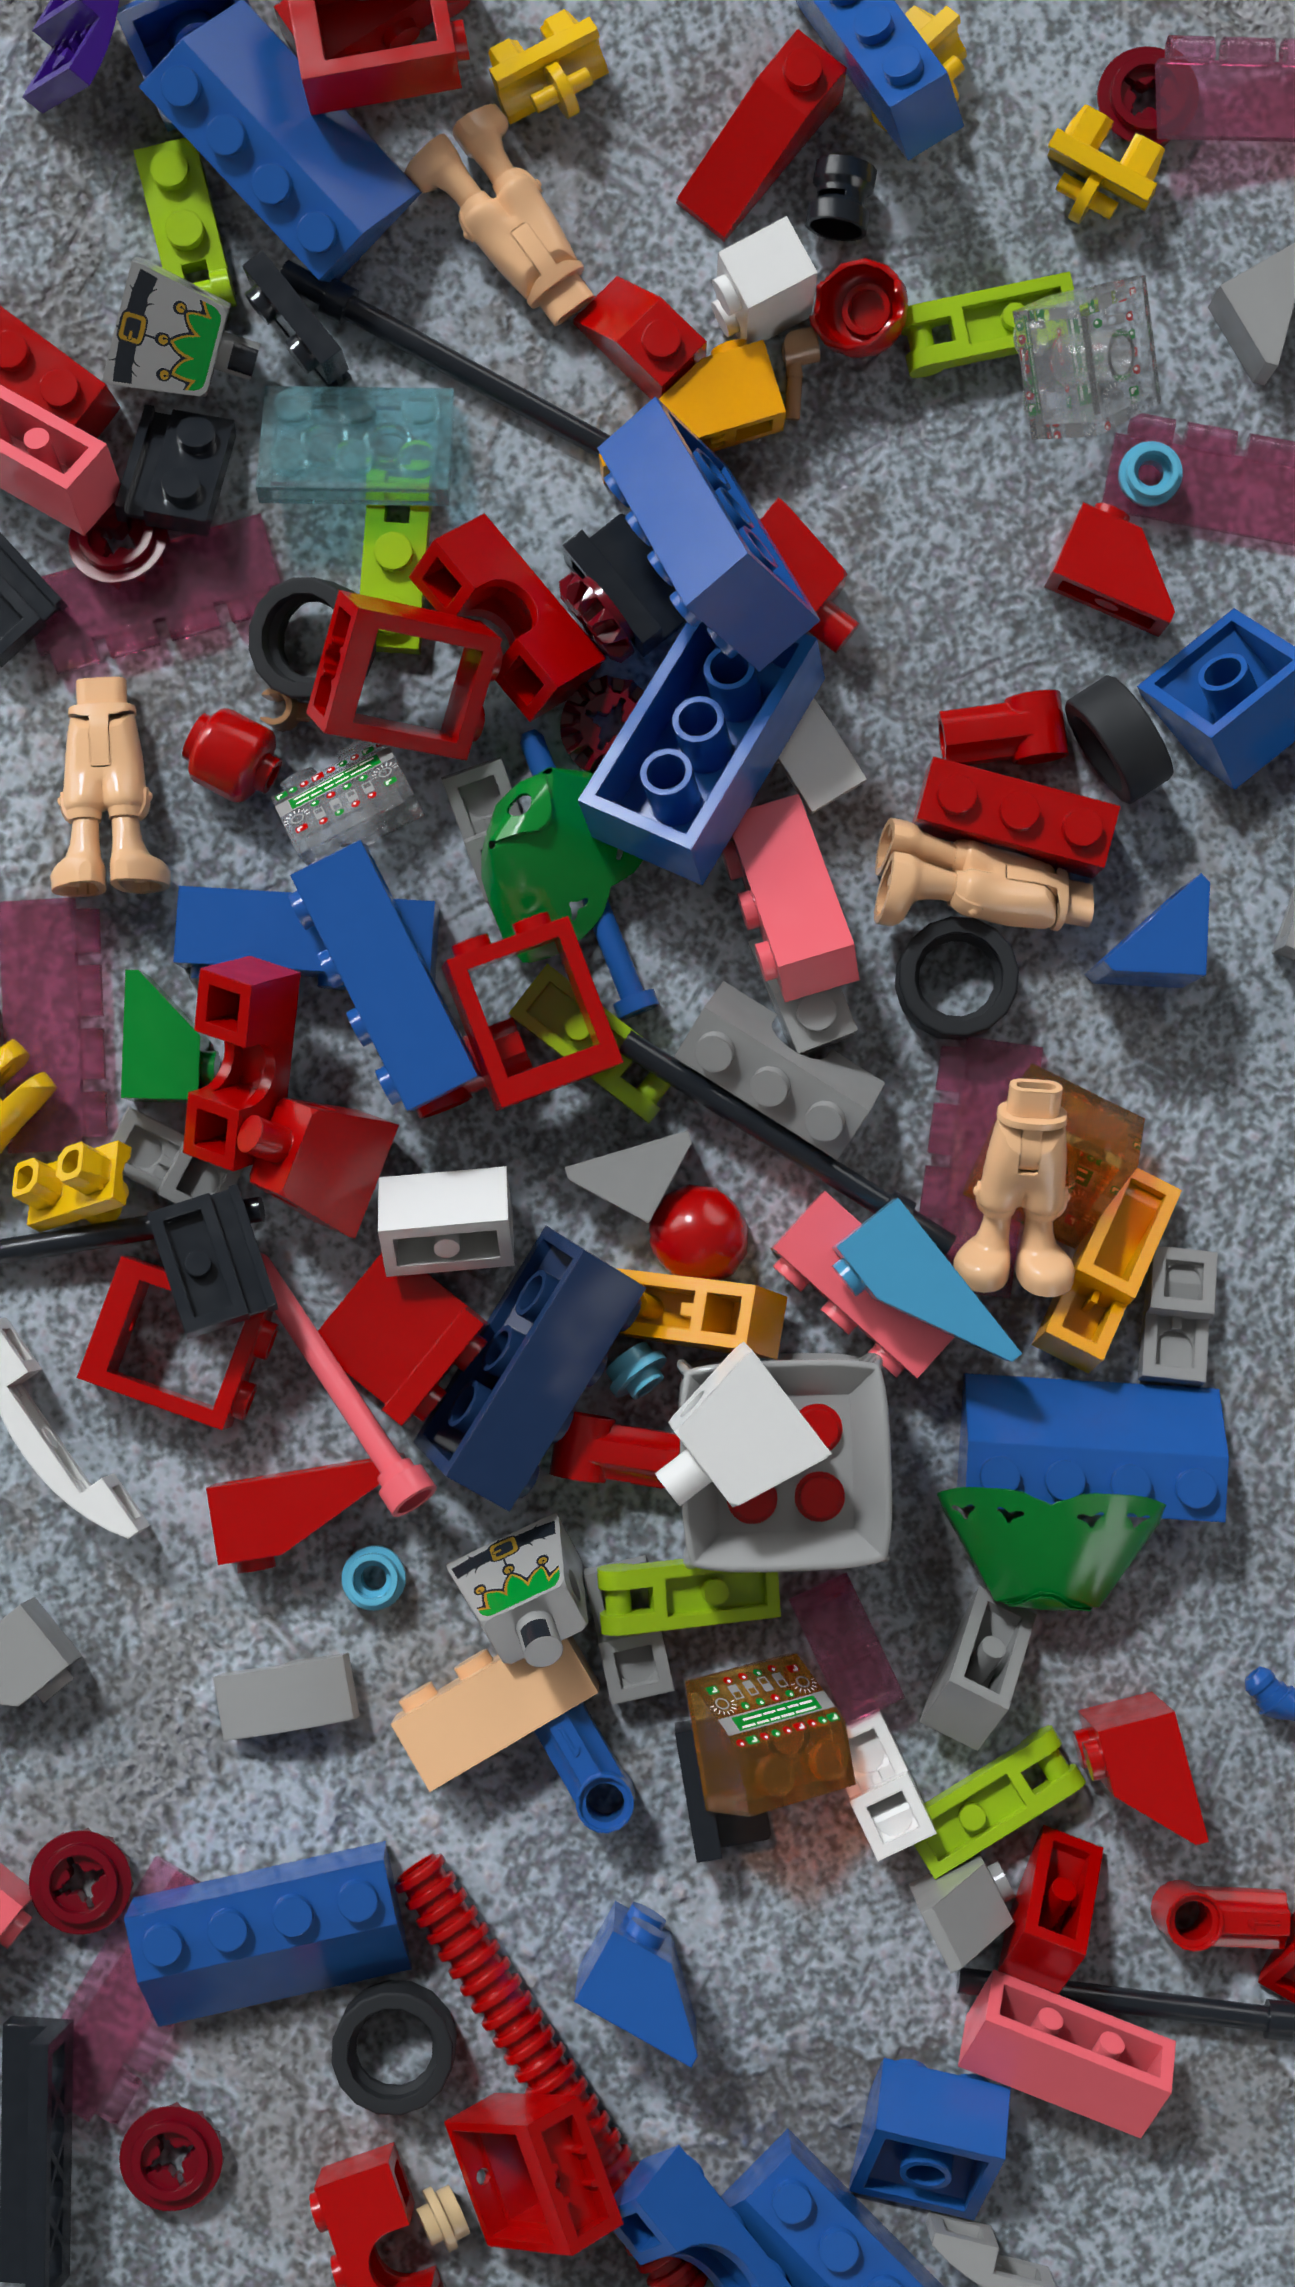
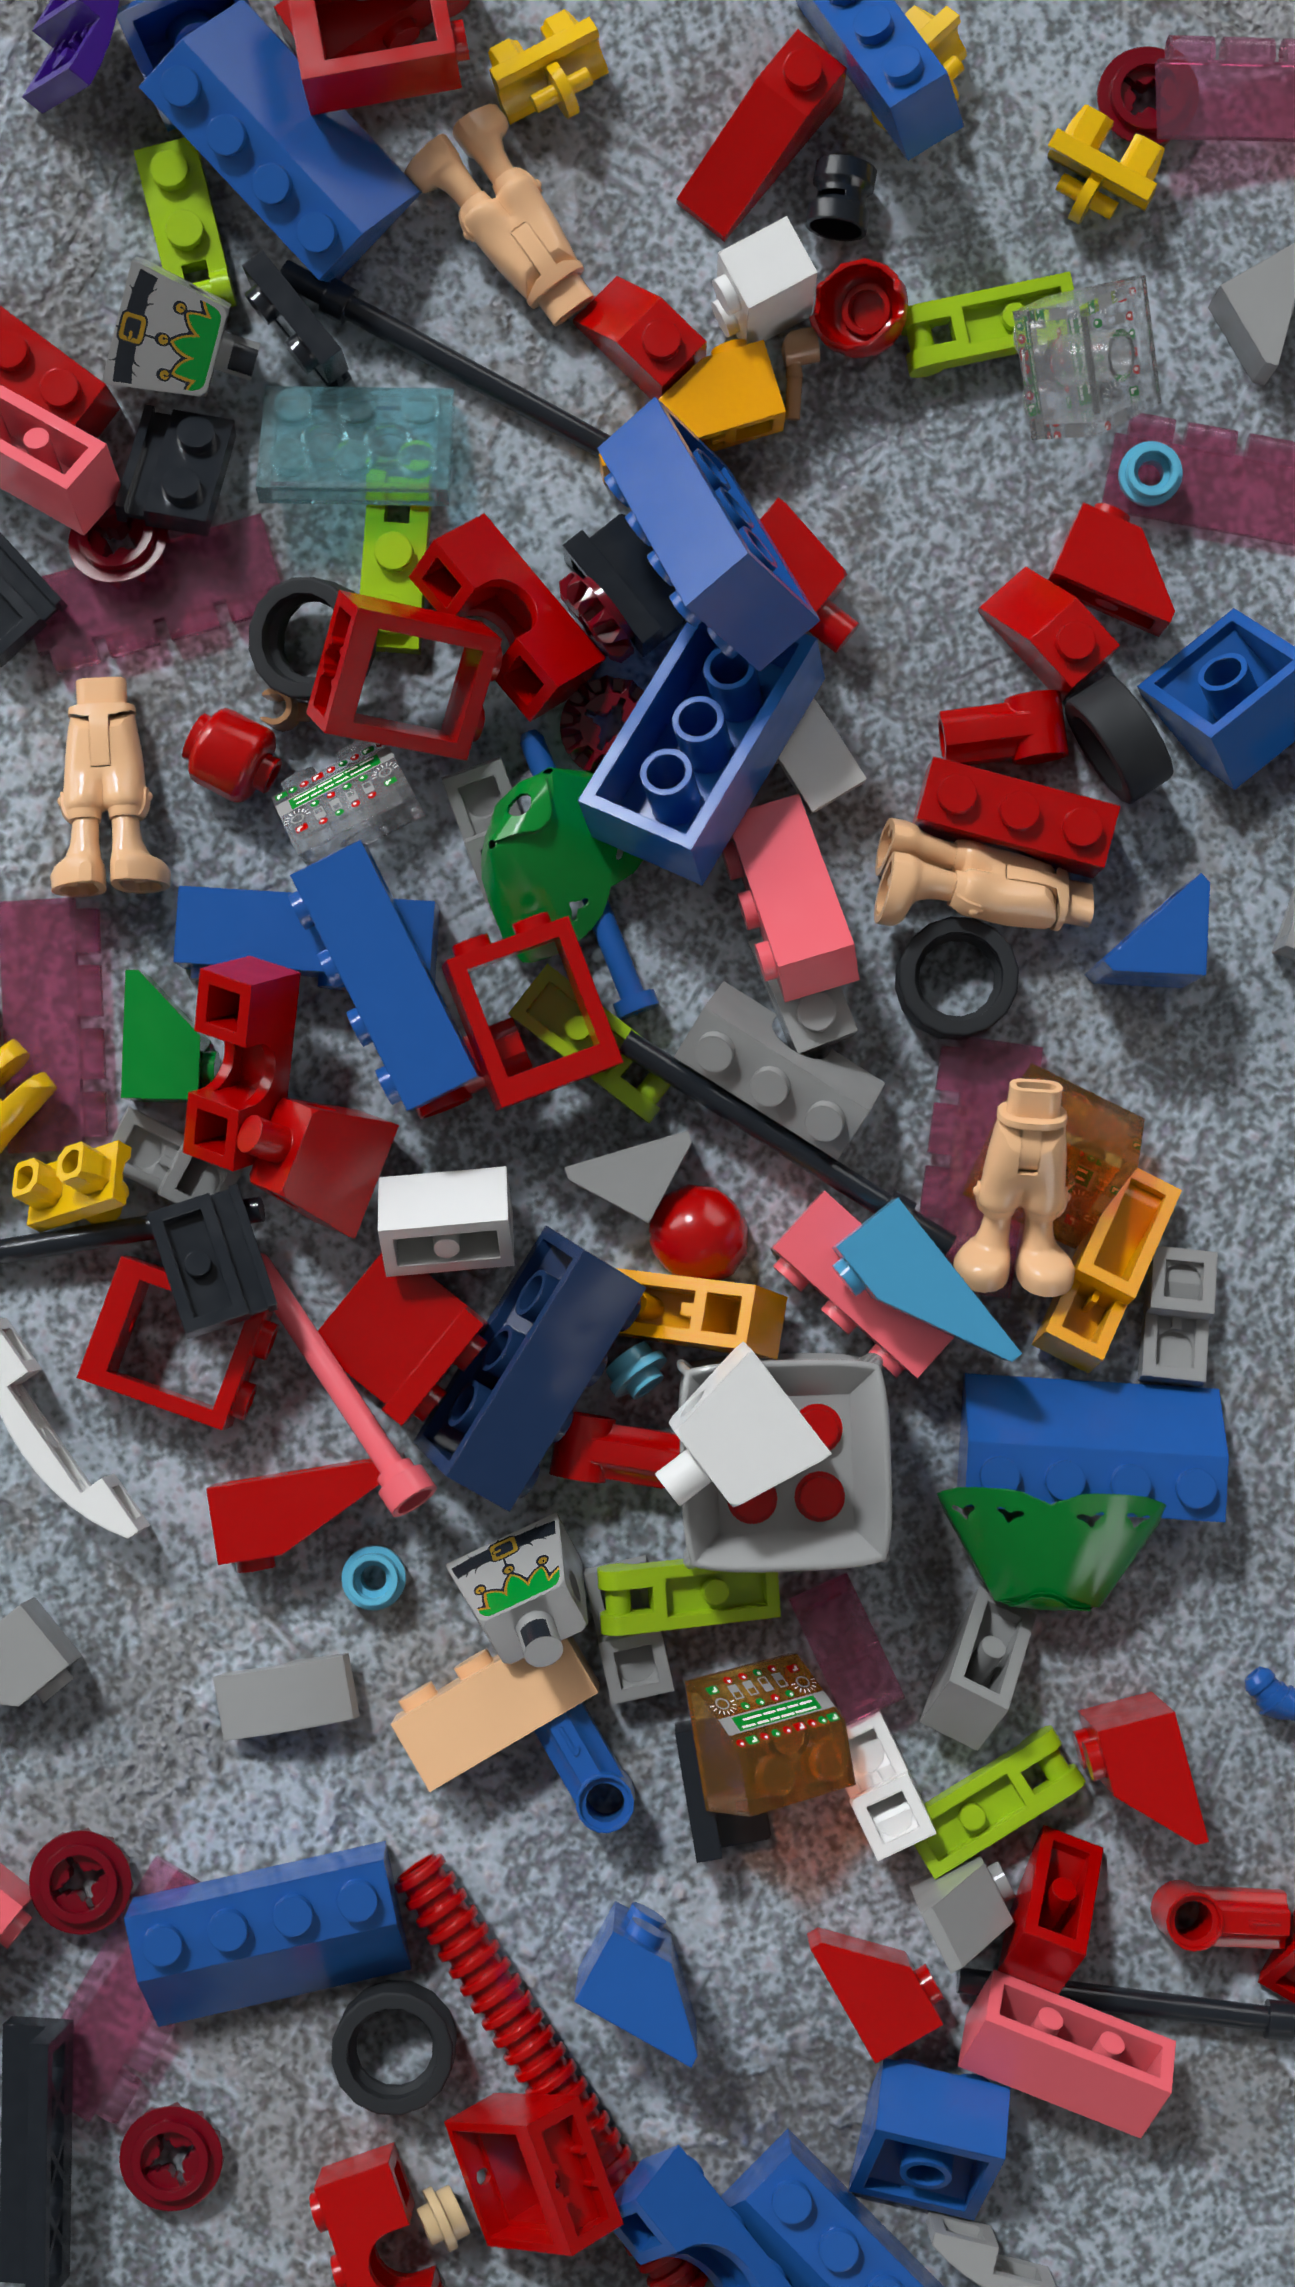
none -> red slope [807,1927,945,2064]
none -> red slope [977,566,1120,702]

